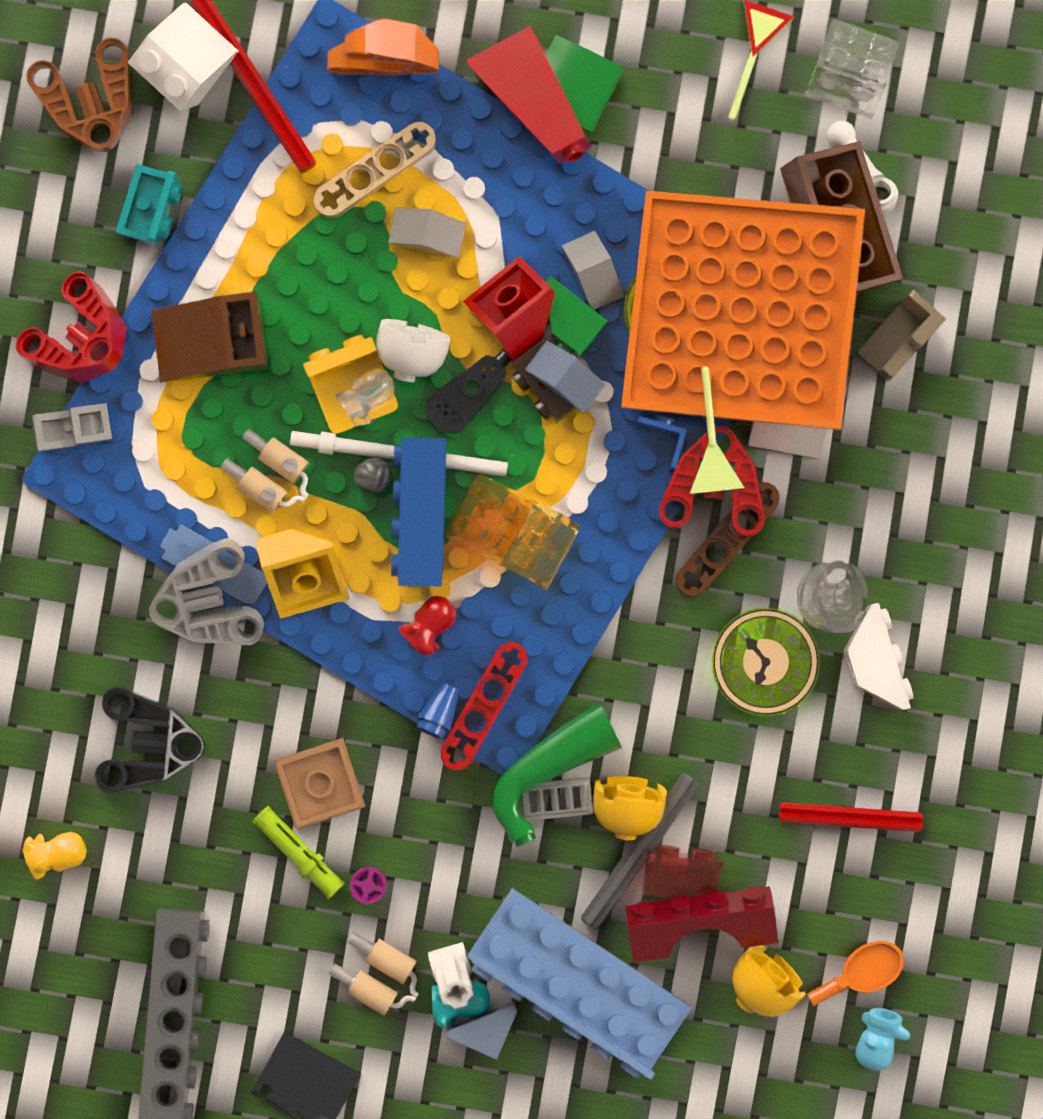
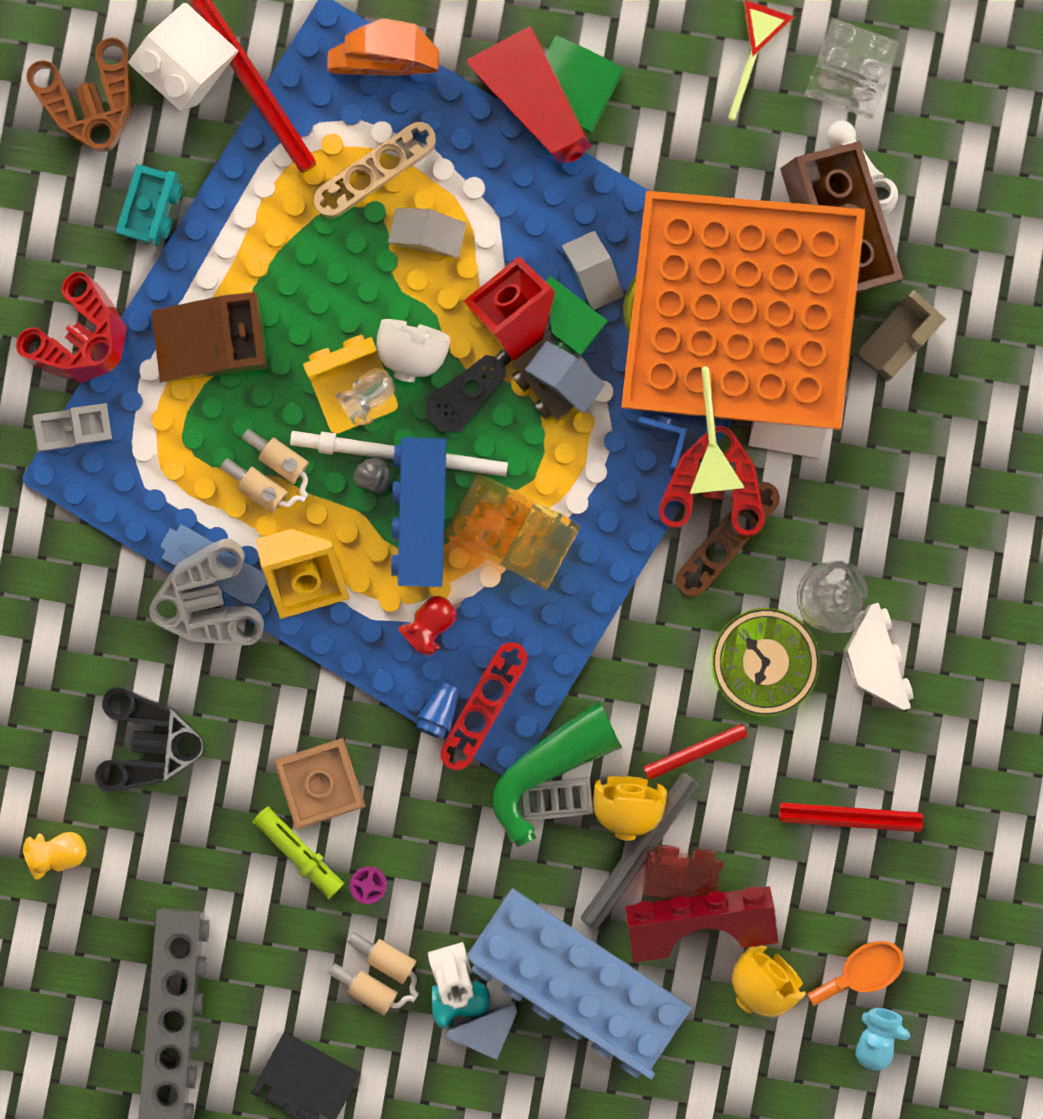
none -> red bar [643,723,748,780]

